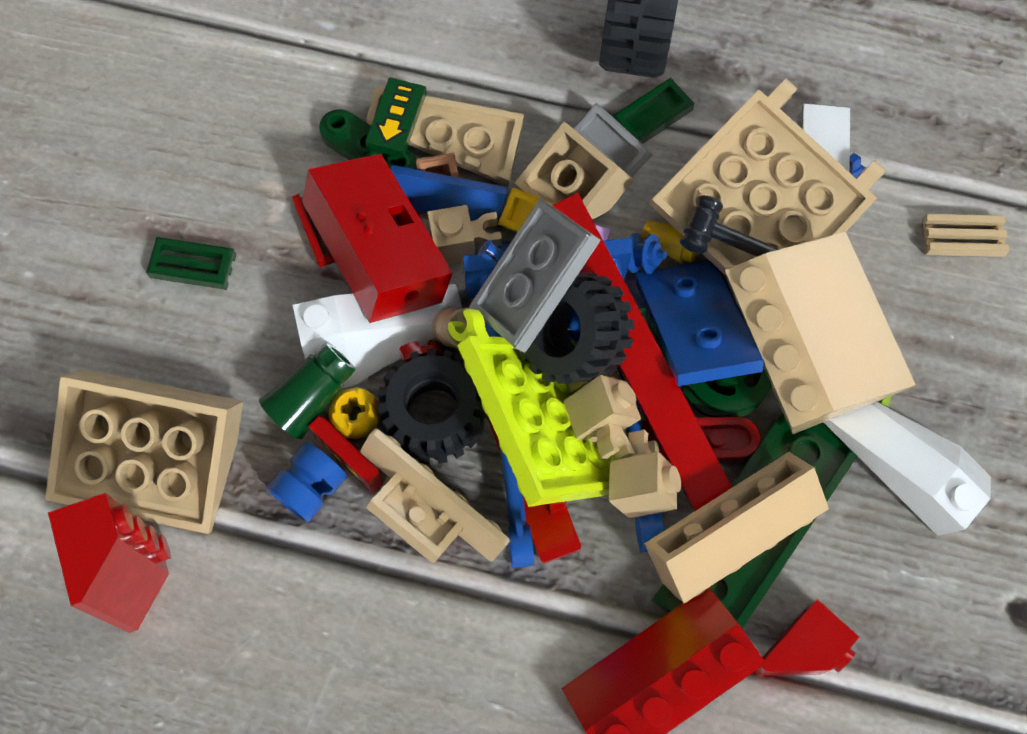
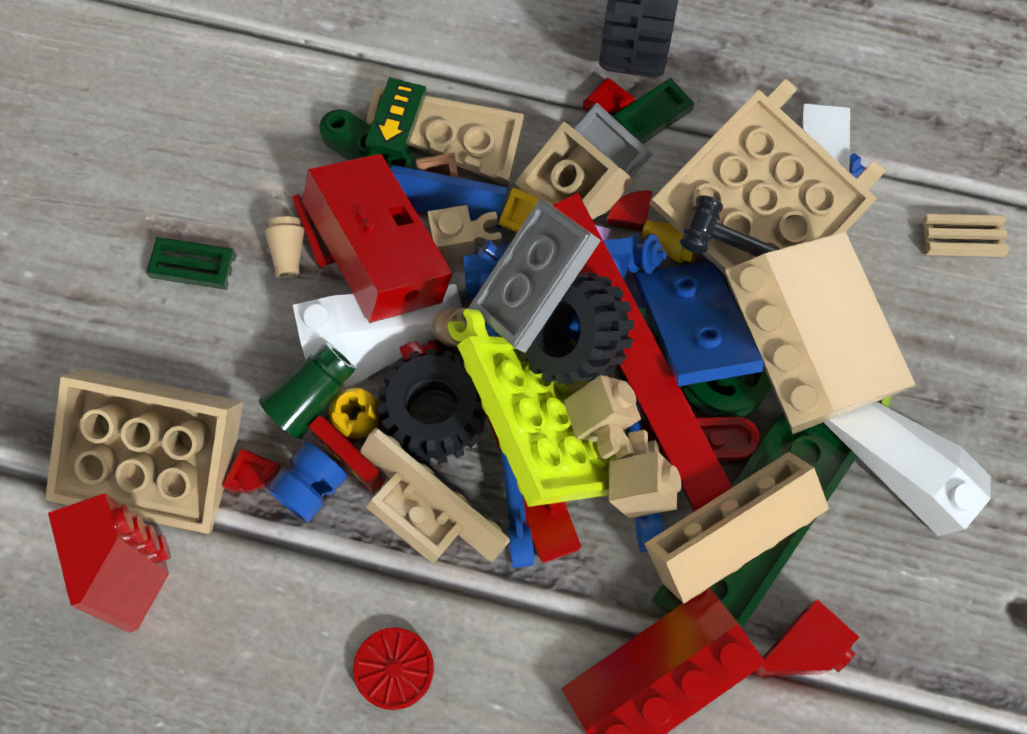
none -> red tile [222,448,281,493]
none -> tan cone [264,216,305,278]
none -> red wheel [353,627,434,710]
none -> red tile [582,77,636,116]
none -> red tile [607,190,653,231]

